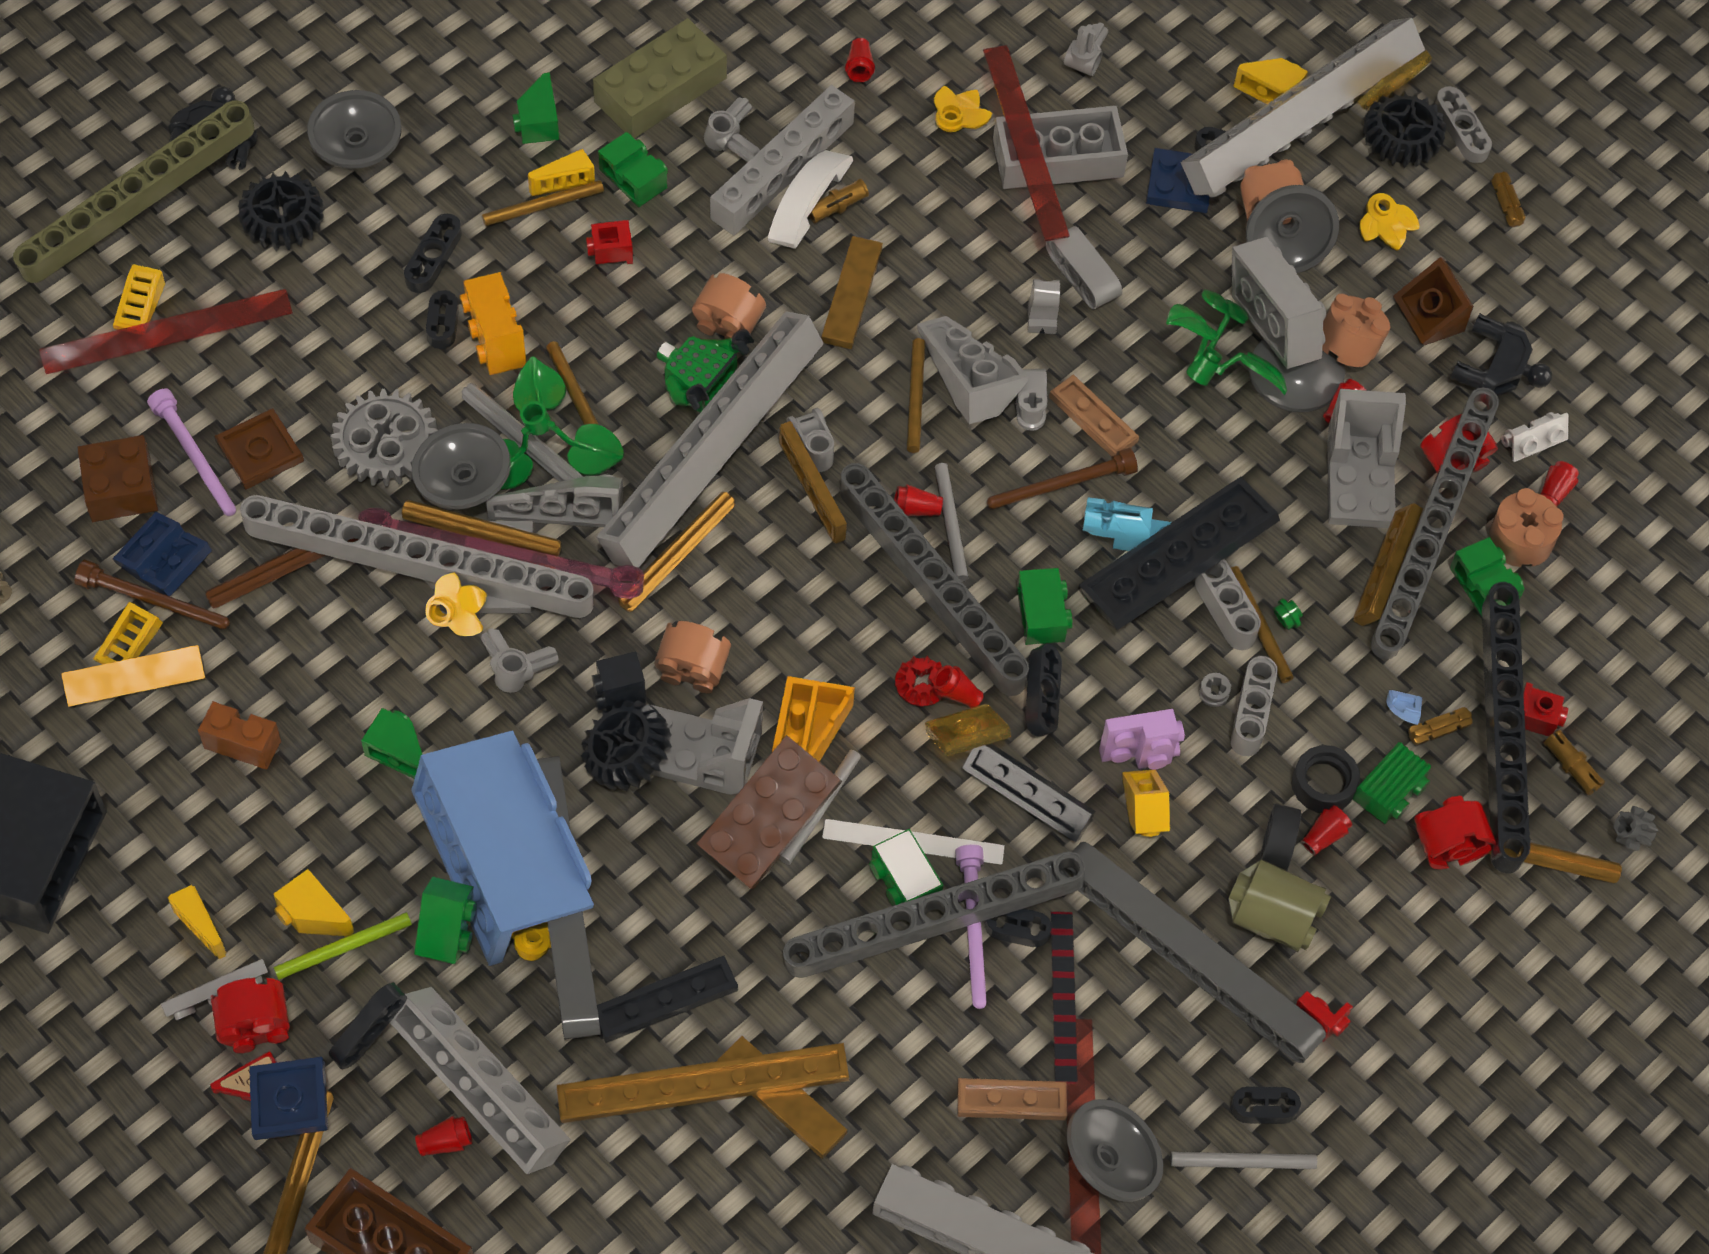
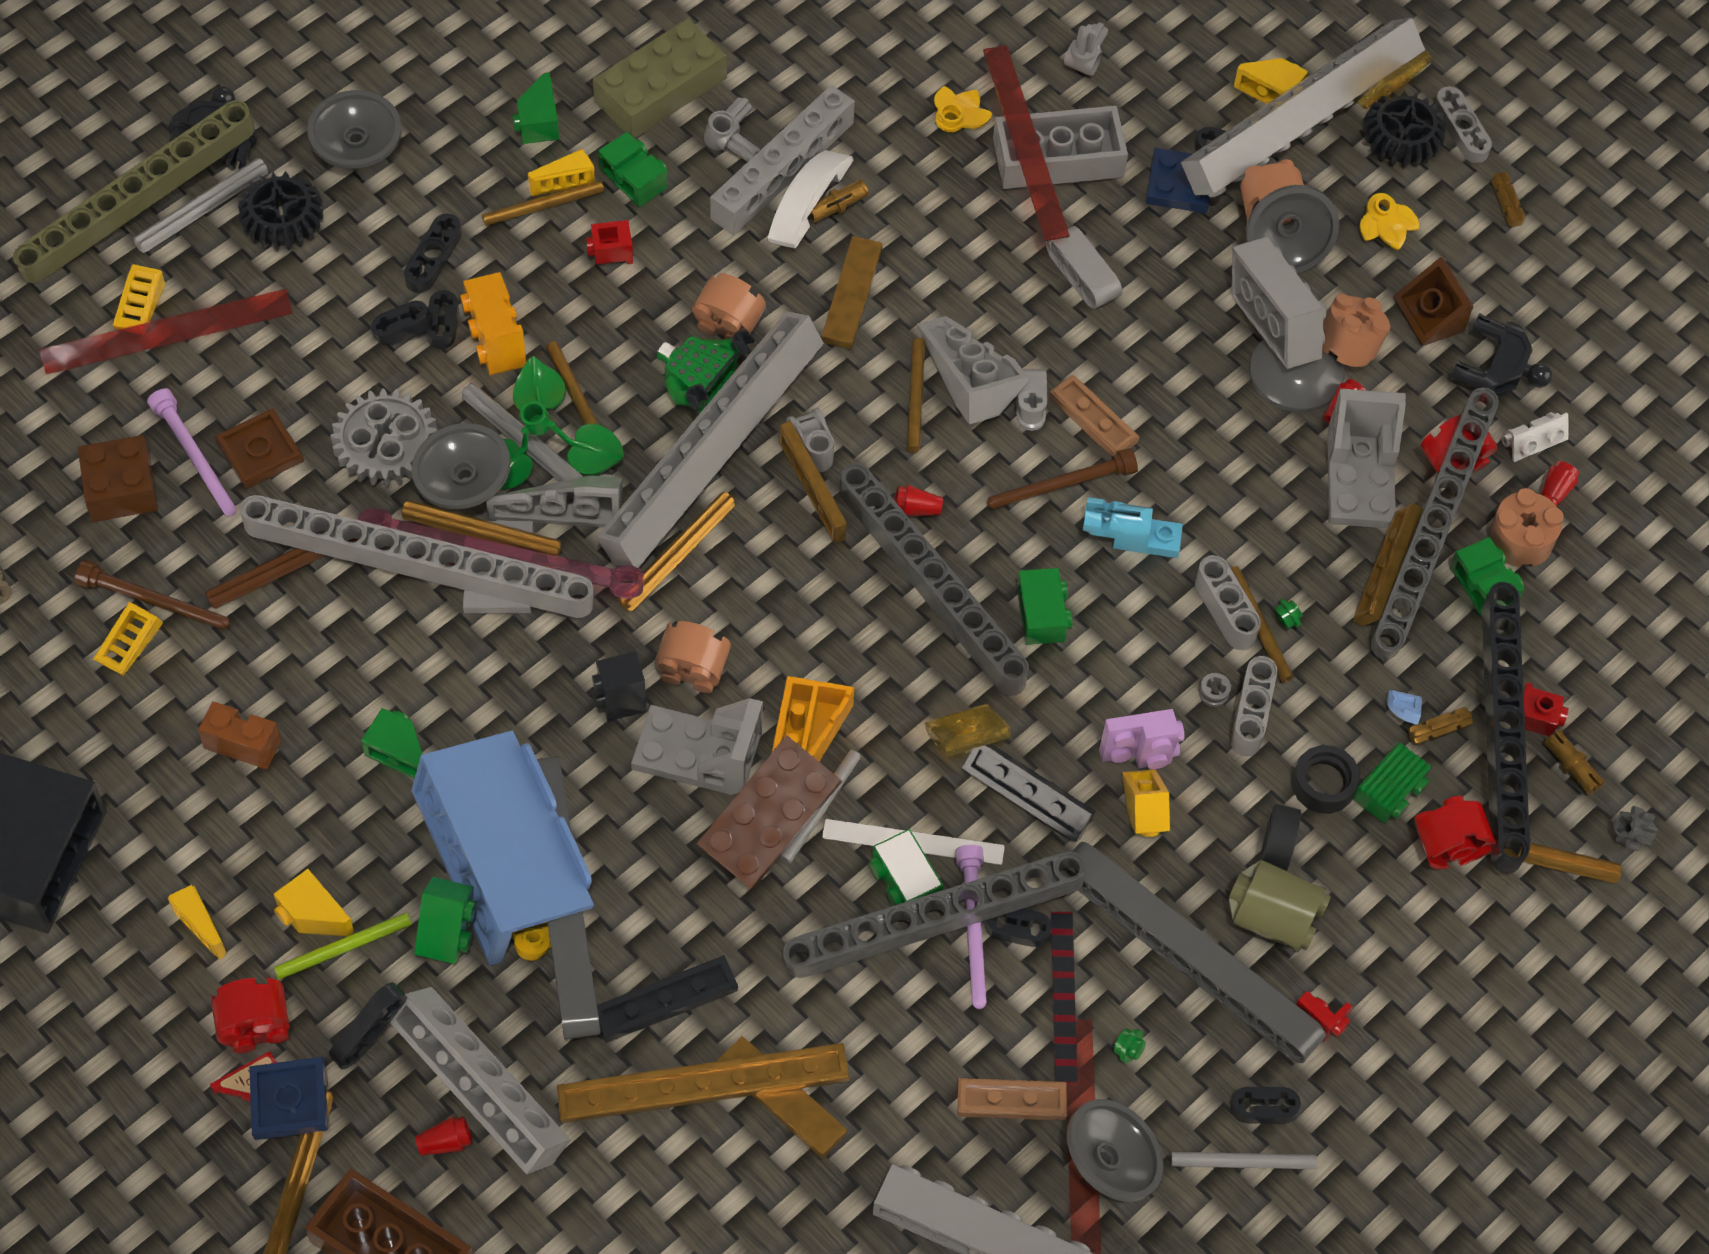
tile [61,645,206,707] -> none
dark blue slope [112,512,212,596] -> none
light grey plate [160,959,268,1020] -> none
yellow plate [426,572,487,636] -> none
light grey axle [481,628,559,693] -> none
black gear [581,699,672,792] -> none
red cone [845,38,875,82] -> none
red gear [895,655,943,706] -> none
red cone [933,665,983,708] -> none
light grey bar [935,463,968,582] -> none
black beam [1025,644,1062,737] -> none
light grey leg [1028,279,1060,334] -> none
black plate [1079,476,1280,630] -> none
green plant [1166,289,1287,396] -> none
red cone [1301,805,1352,856] -> none
none -> light grey axle [134,158,268,253]
none -> black beam [371,300,433,345]
none -> green plate [1114,1028,1146,1064]

